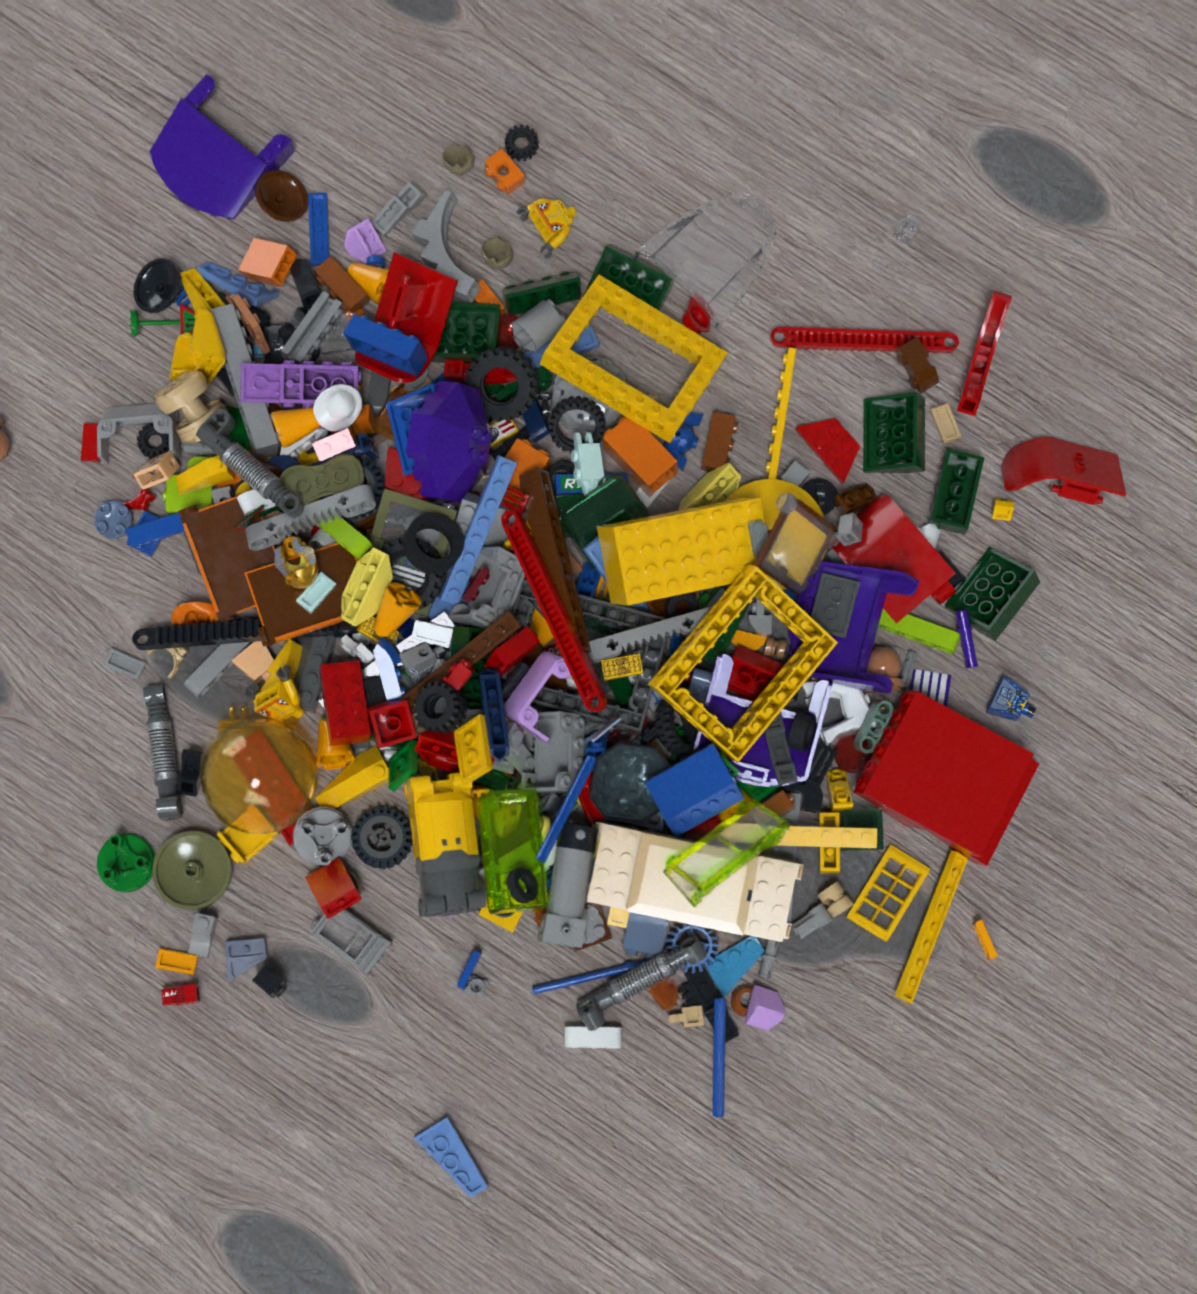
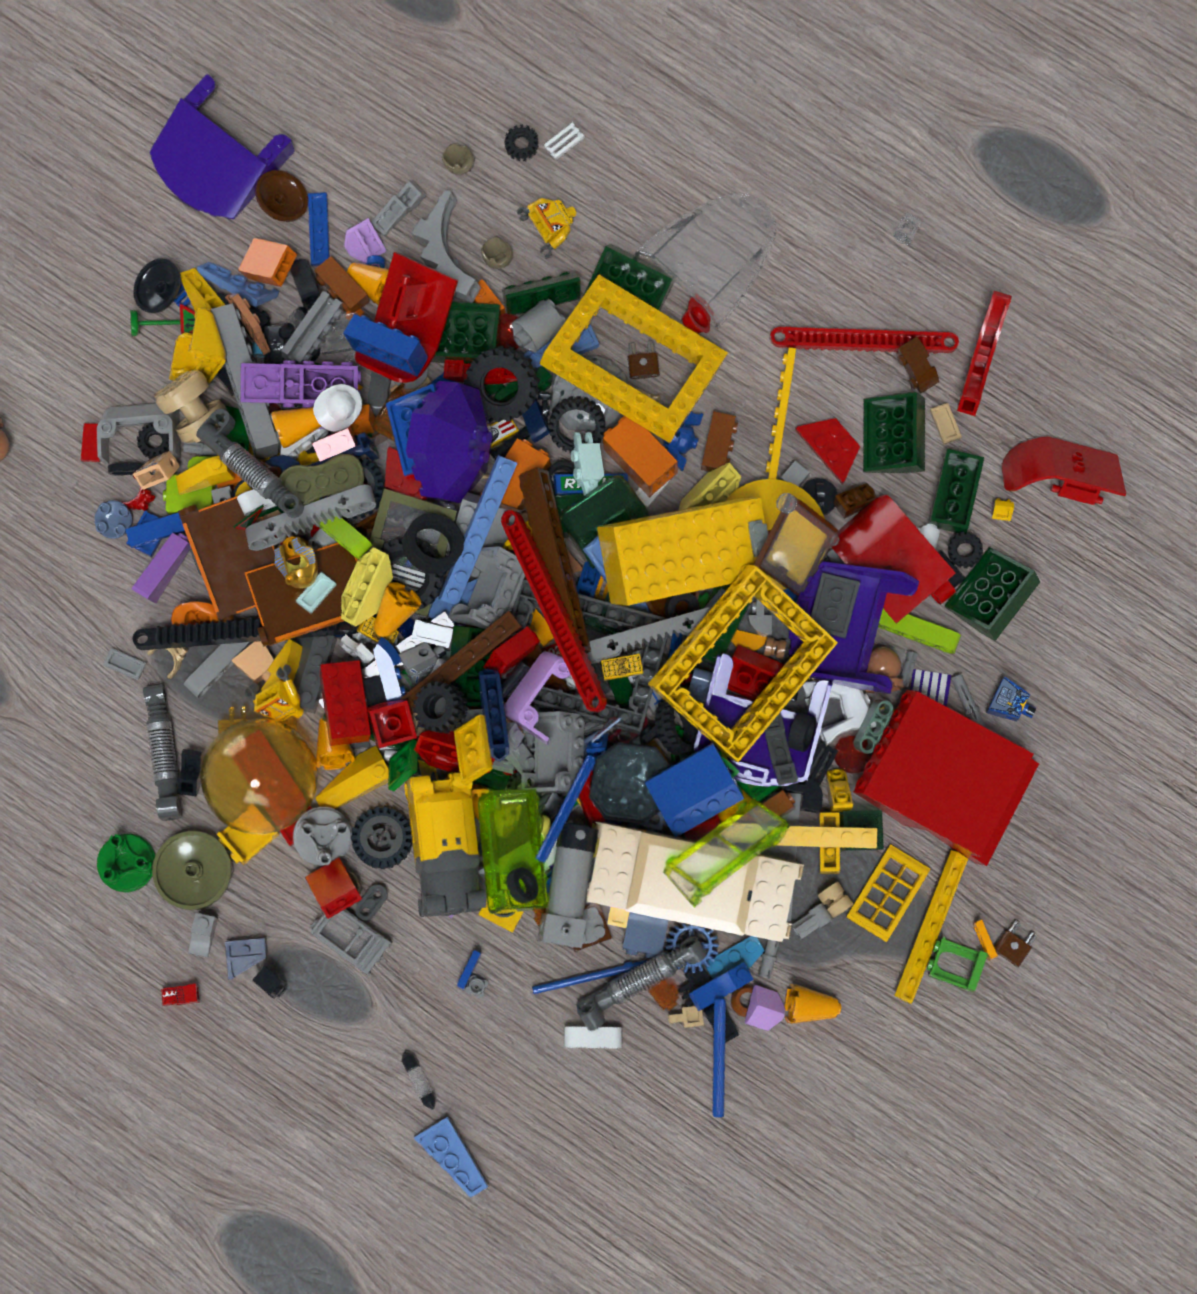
light orange tile [155,948,199,976] -> none
red brick [442,658,475,691] -> none
dark red plate [461,566,490,603] -> none
orange brick [484,148,525,195] -> none
red tile [500,486,529,513] -> none
light grey brick [835,513,863,546] -> none
dark purple pin [955,609,978,668] -> none
none -> black tile [108,463,144,476]
none -> medium lavender slope [132,533,191,604]
none -> dark grey plate [356,885,388,921]
none -> piece [401,1052,436,1110]
none -> white tile [544,122,584,160]
none -> reddish brown piece [627,341,660,379]
none -> blue slope [689,962,754,1011]
none -> light orange cone [784,984,841,1024]
none -> bright green panel [926,937,988,992]
none -> black tyre [948,532,983,569]
none -> light grey pin [951,674,986,727]
none -> reddish brown piece [994,921,1037,967]

